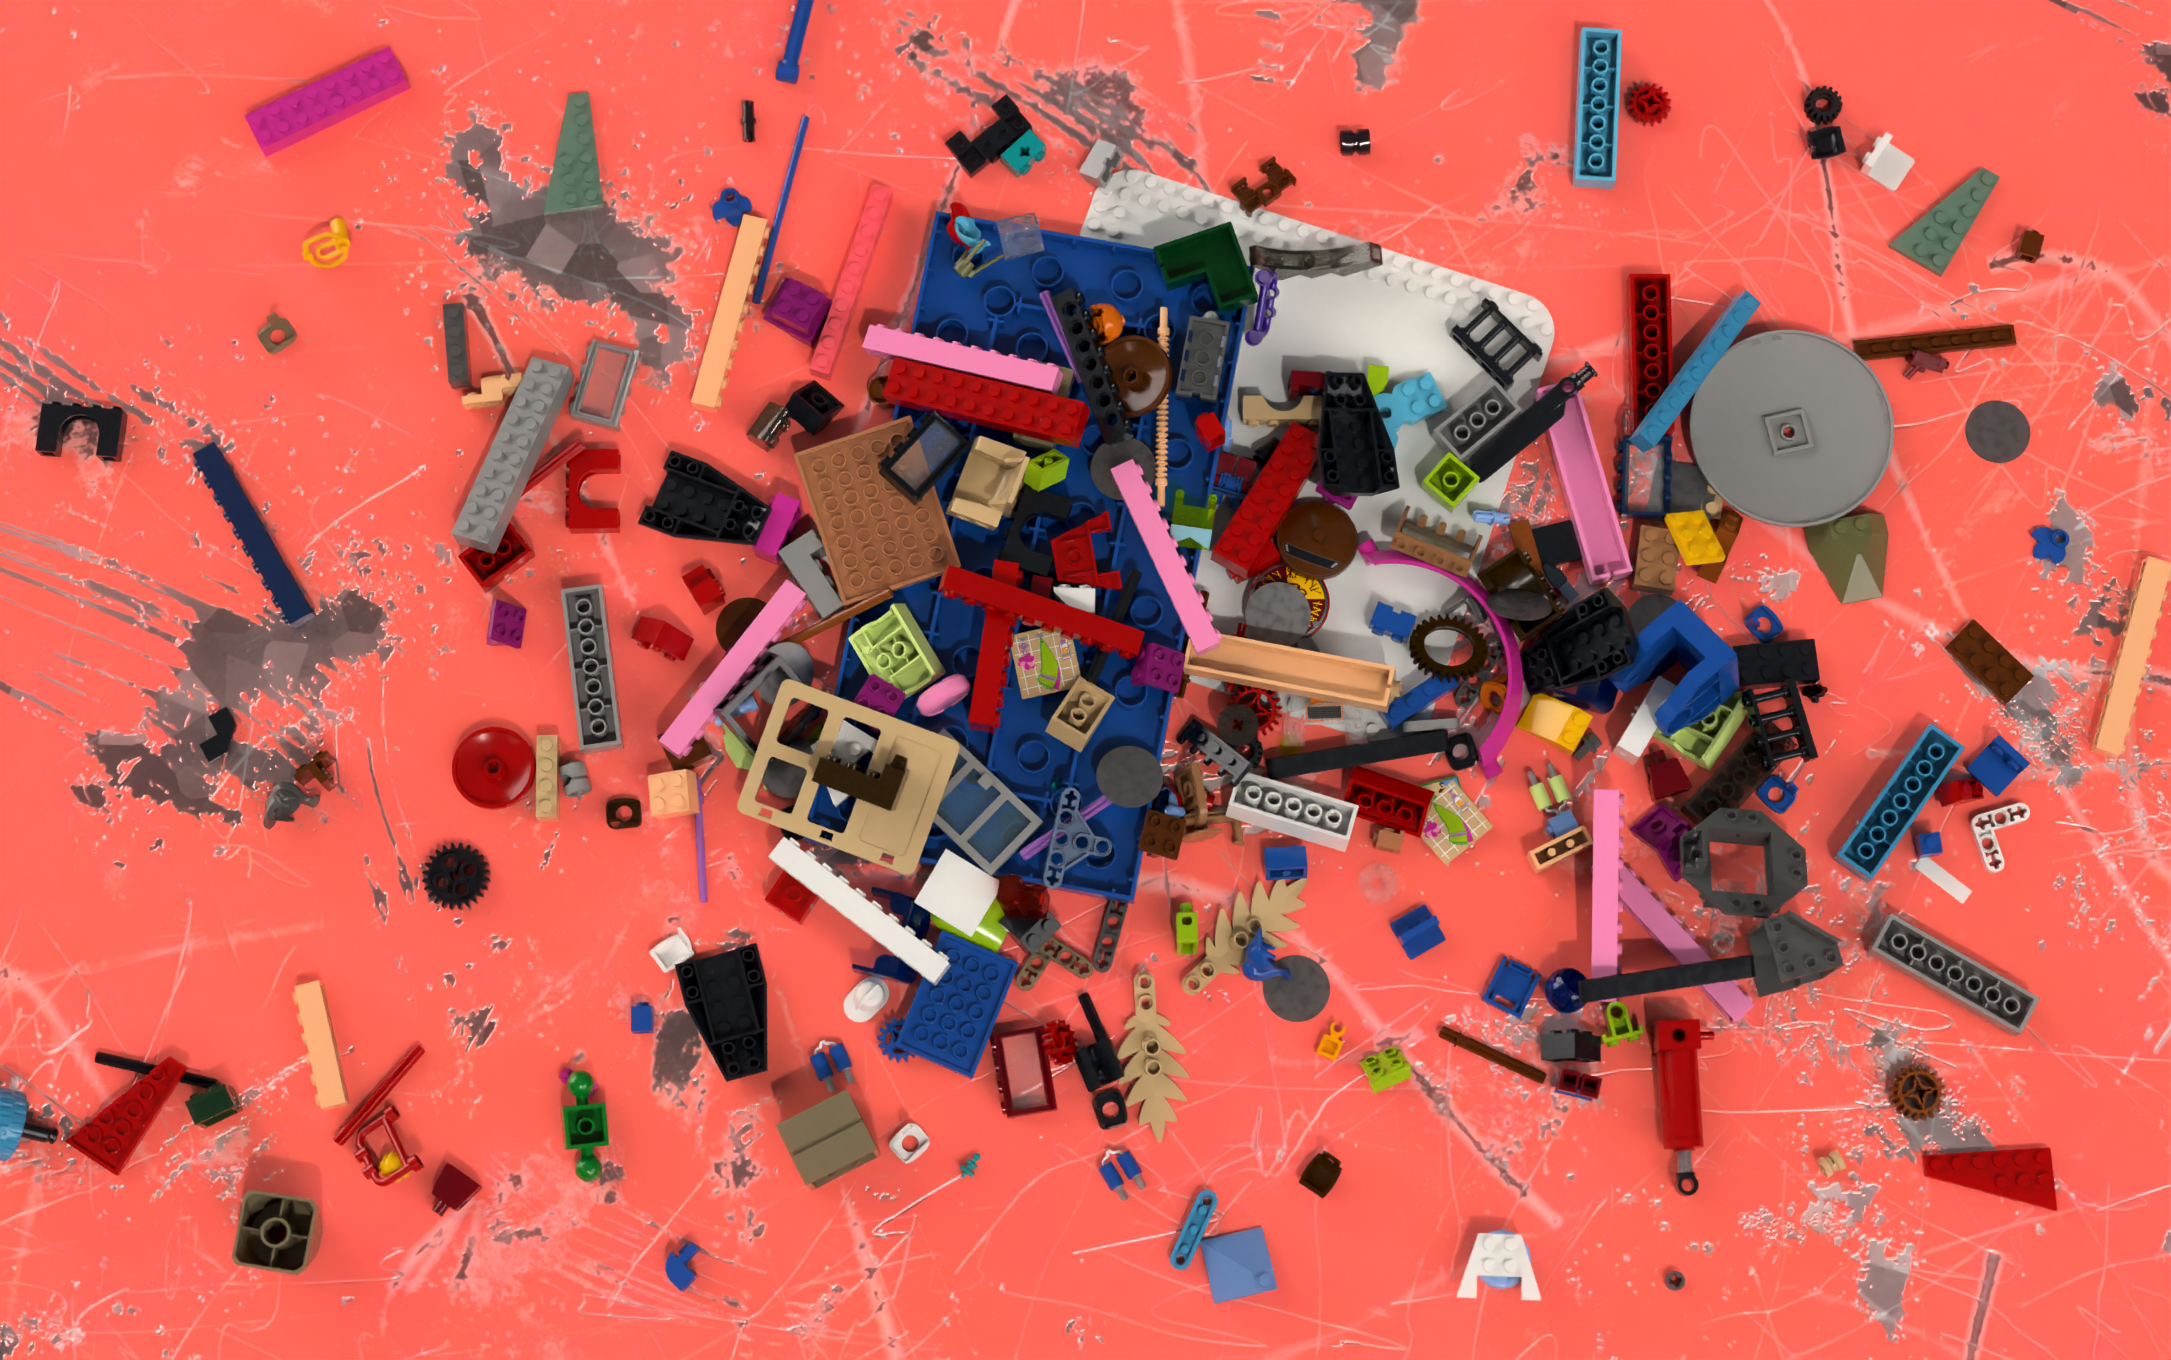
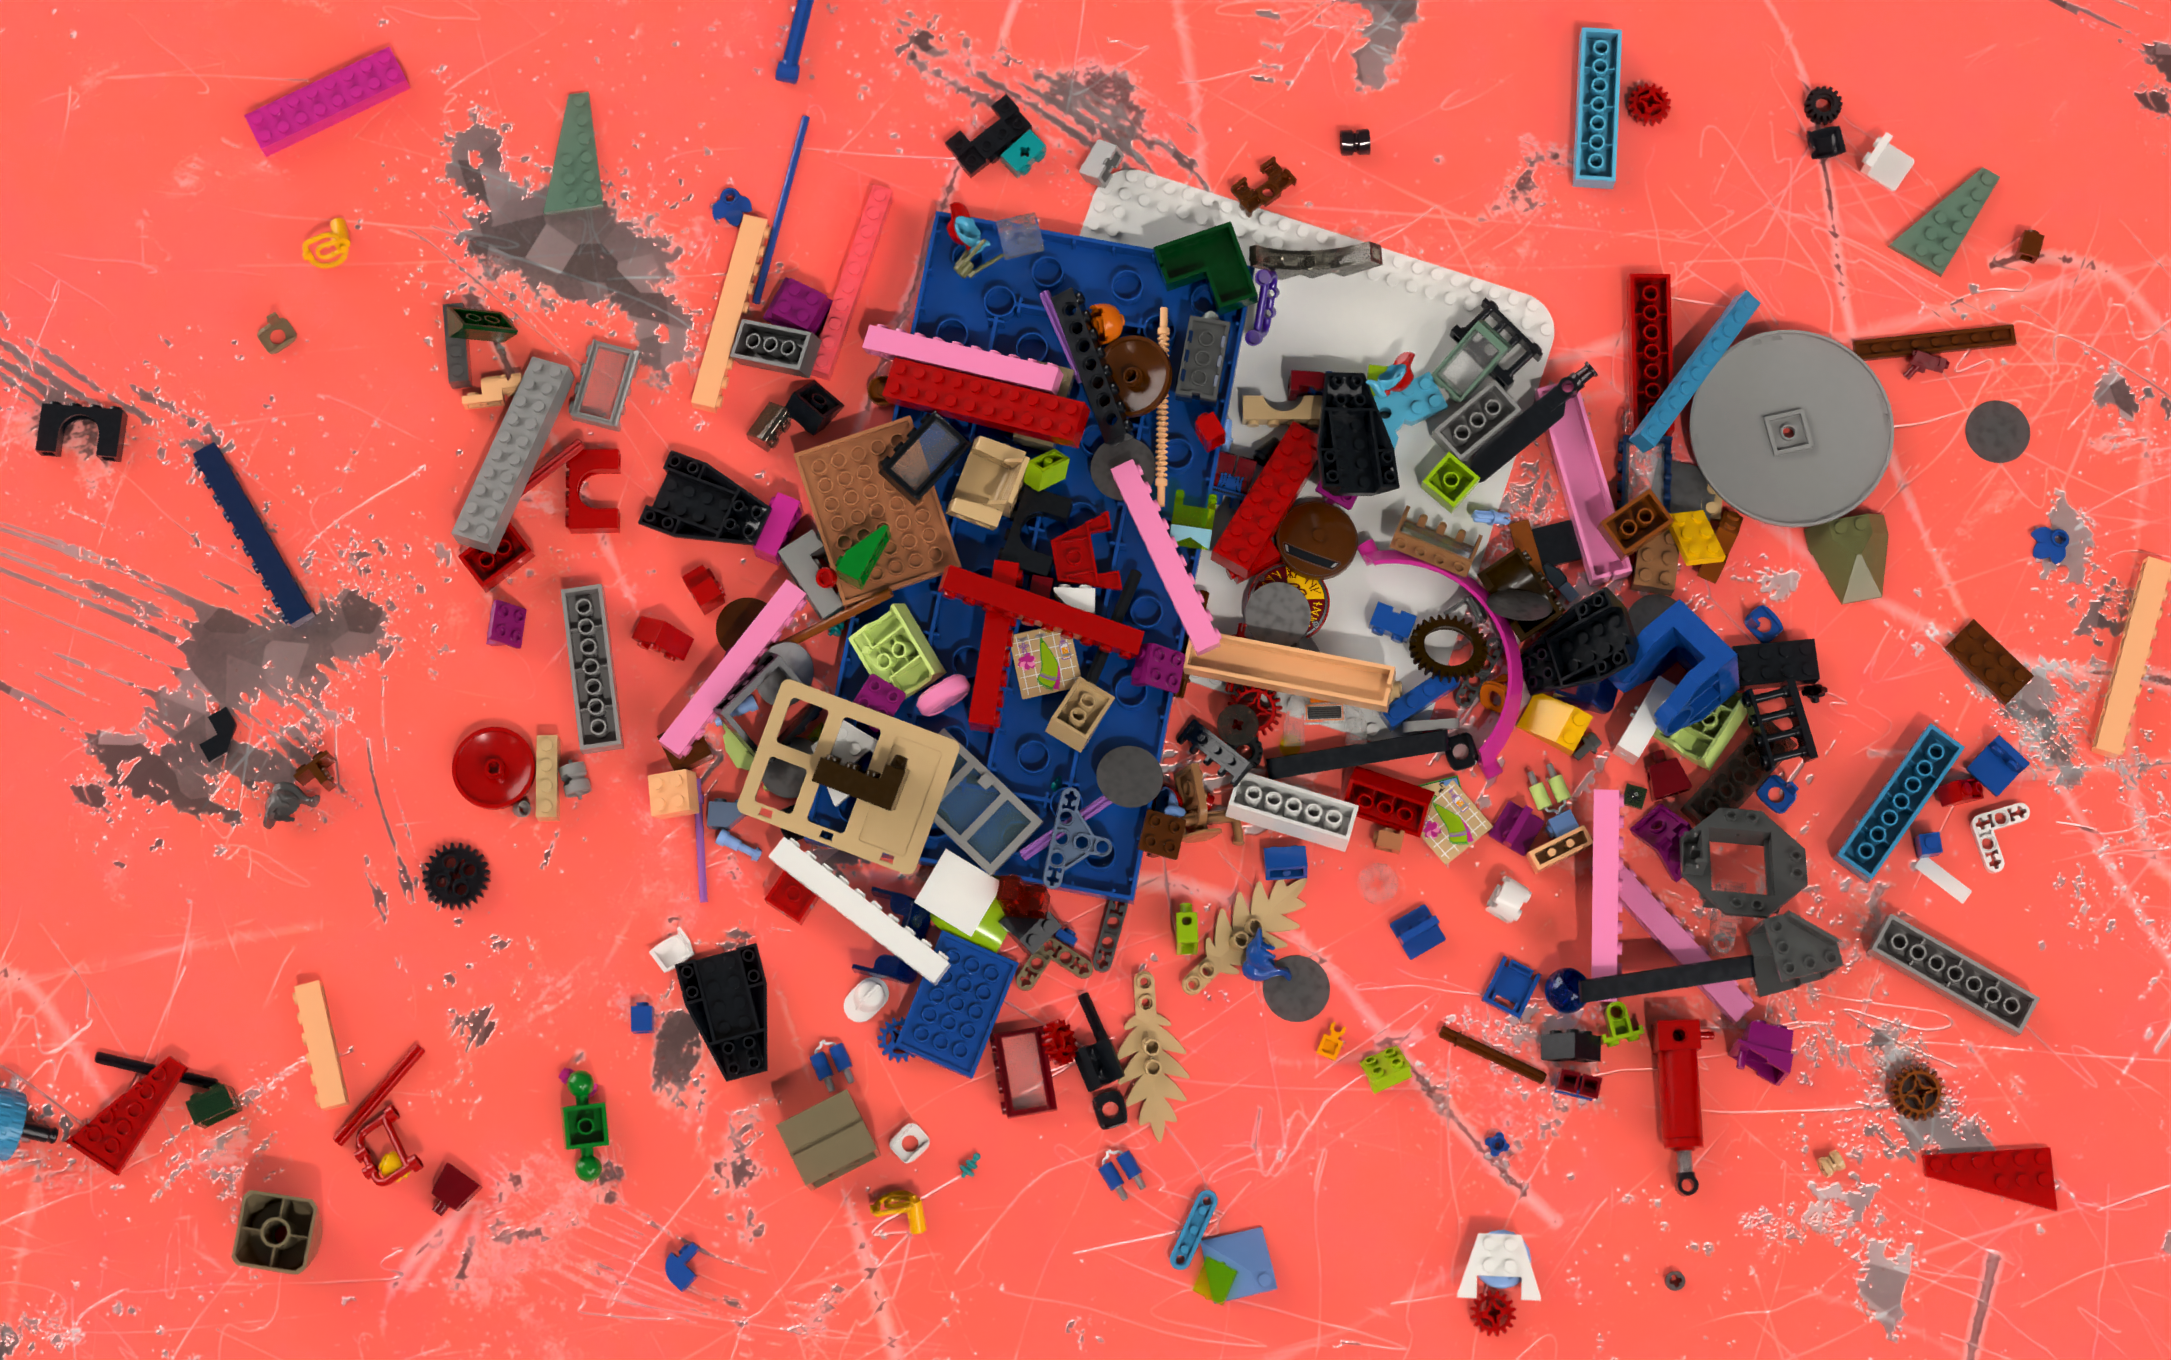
dark brown piece [606,798,642,830] -> none
pin [740,100,756,143] -> none
dark brown piece [1298,1150,1342,1199] -> none
none -> slope [447,306,518,343]
none -> light grey hinge [512,801,531,817]
none -> sand blue slope [707,798,747,830]
none -> light blue piece [715,828,763,862]
none -> dark grey brick [730,319,822,378]
none -> red tile [816,567,837,588]
none -> teal hair [828,620,848,637]
none -> green slope [835,525,891,590]
none -> yellow piece [870,1190,927,1234]
none -> blue plate [1055,928,1078,948]
none -> clear neon green piece [1192,1256,1238,1306]
none -> hair [1365,352,1415,398]
none -> window [1431,319,1513,403]
none -> red gear [1470,1290,1516,1337]
none -> white brick [1485,875,1532,923]
none -> blue plate [1485,1132,1510,1157]
none -> magenta bracket [1489,801,1544,856]
none -> dark orange brick [1597,488,1674,561]
none -> tile [1624,783,1647,810]
none -> magenta piece [1728,1020,1794,1086]

